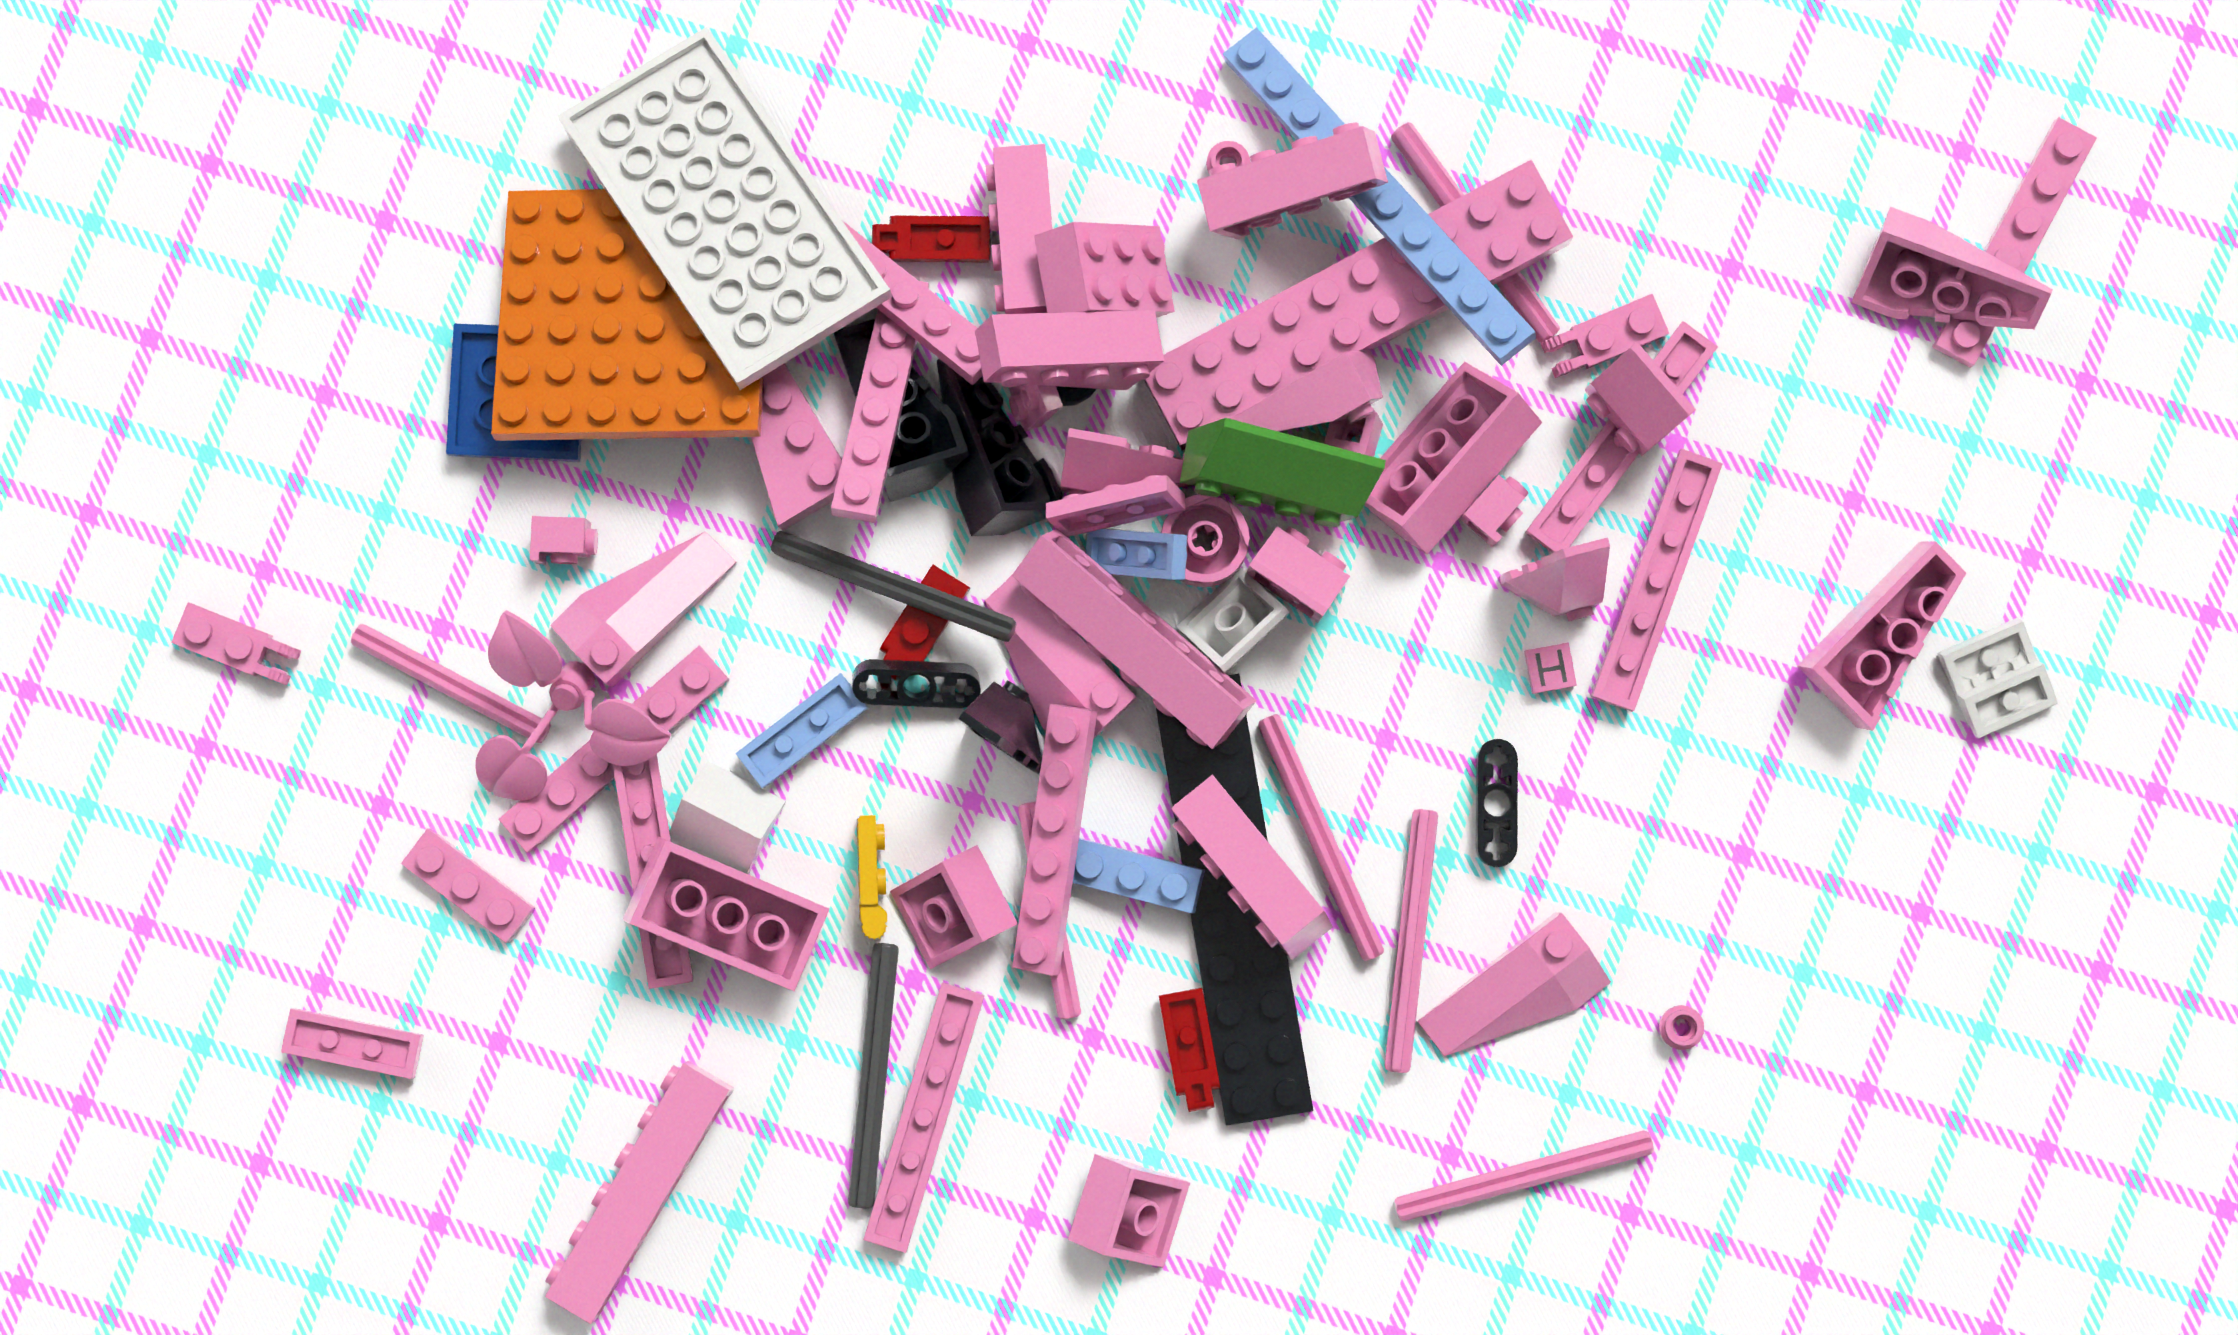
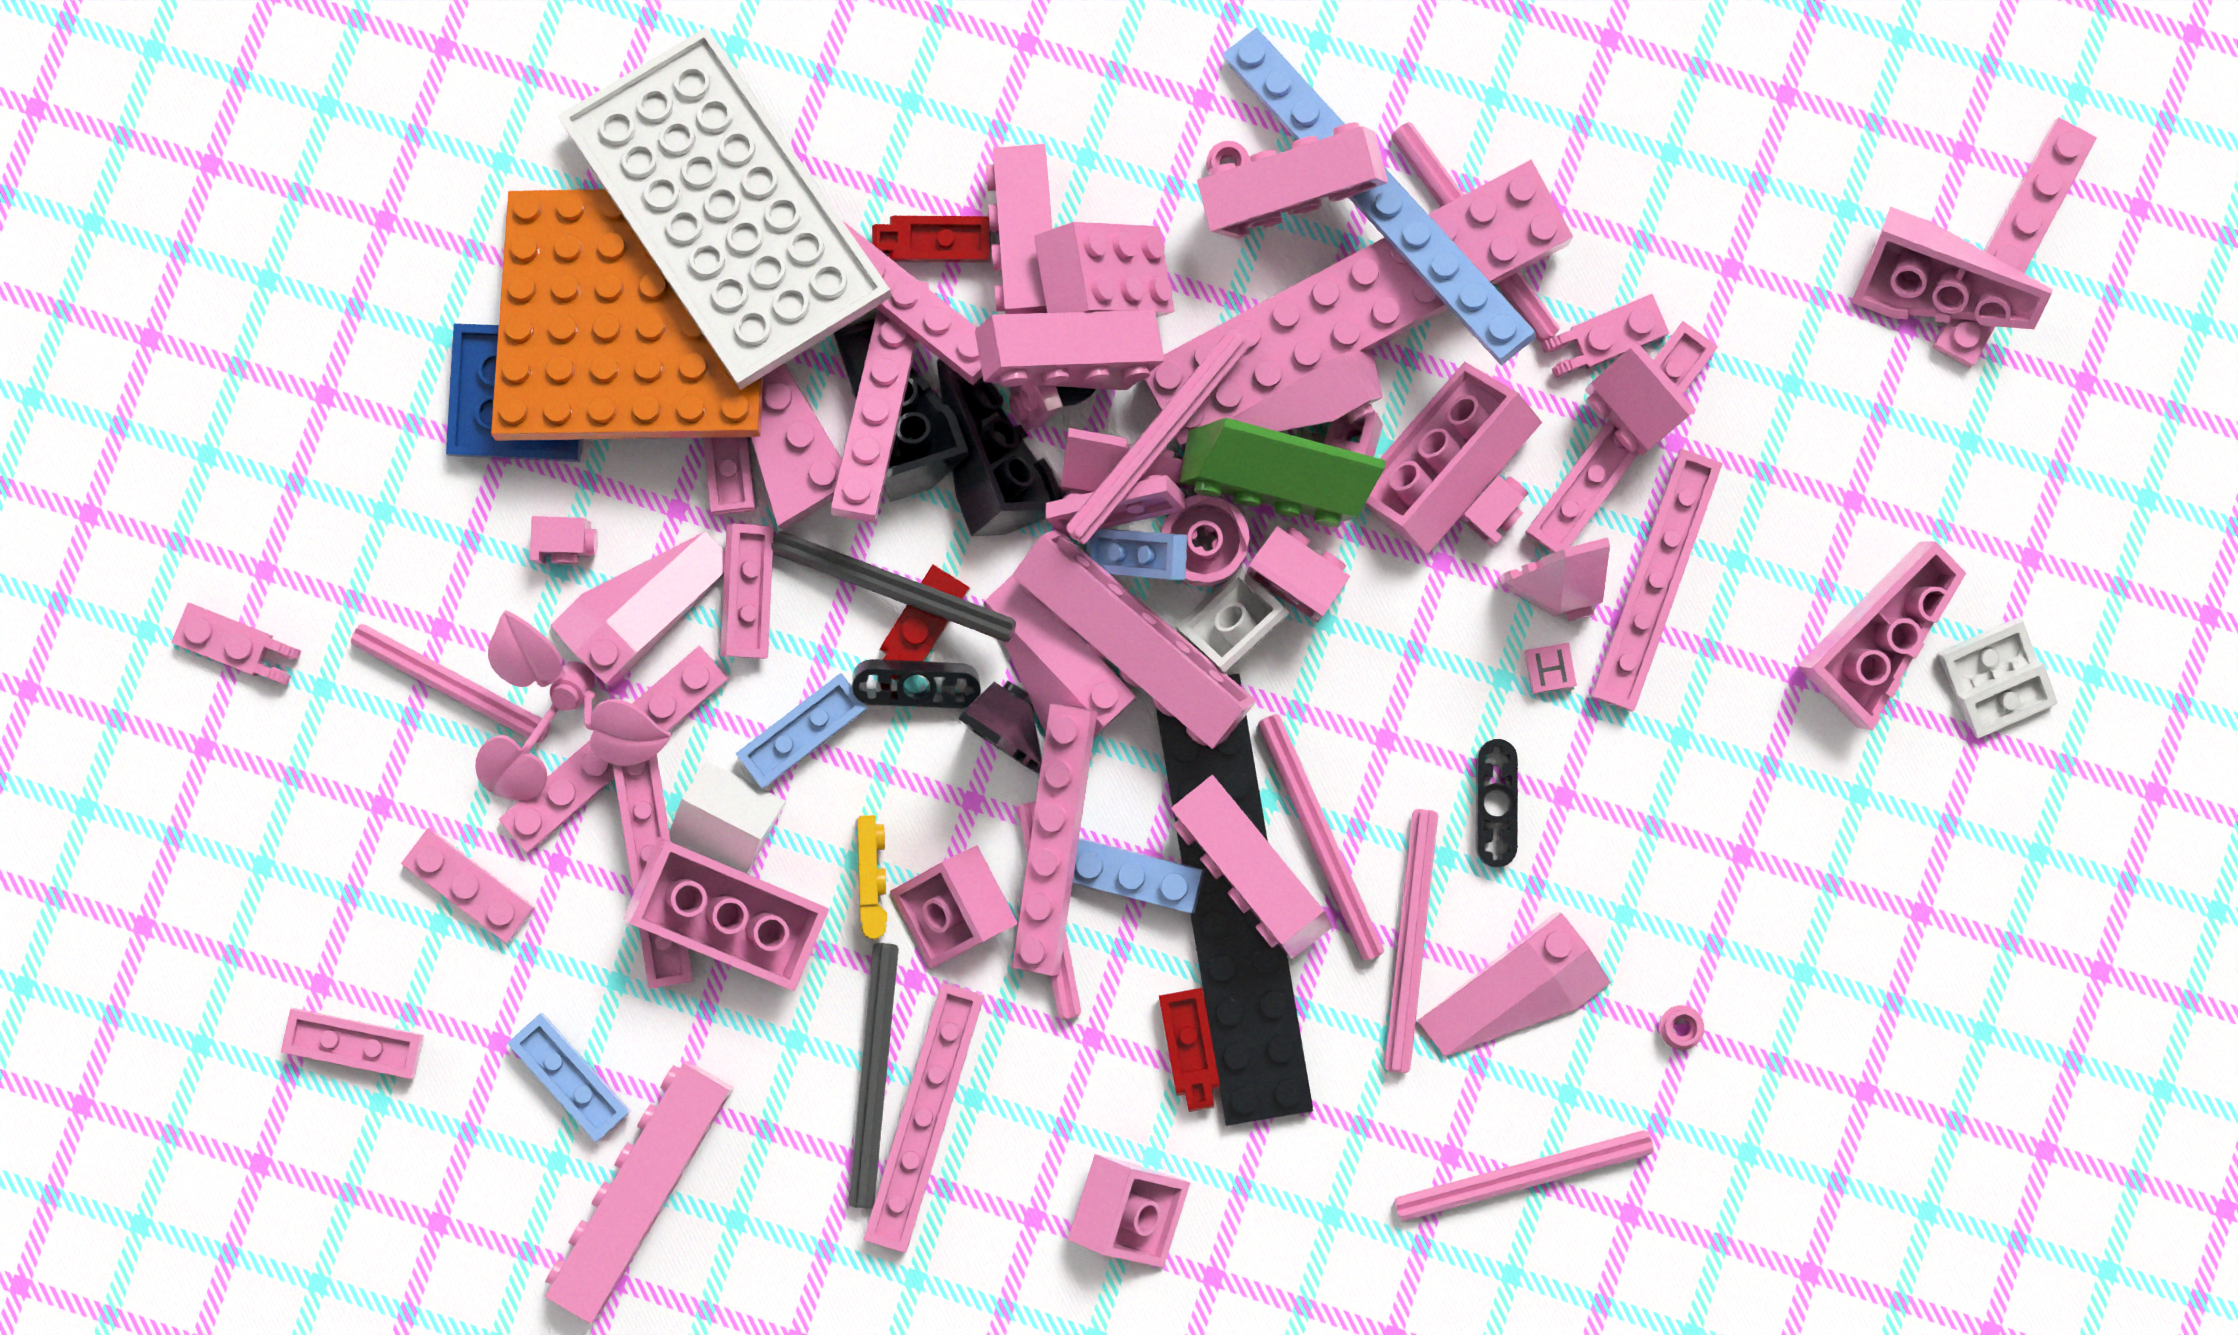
none -> light blue plate [507,1013,631,1142]
none -> bright pink hinge [703,437,756,516]
none -> bright pink plate [720,523,774,659]
none -> bright pink axle [1066,329,1250,544]

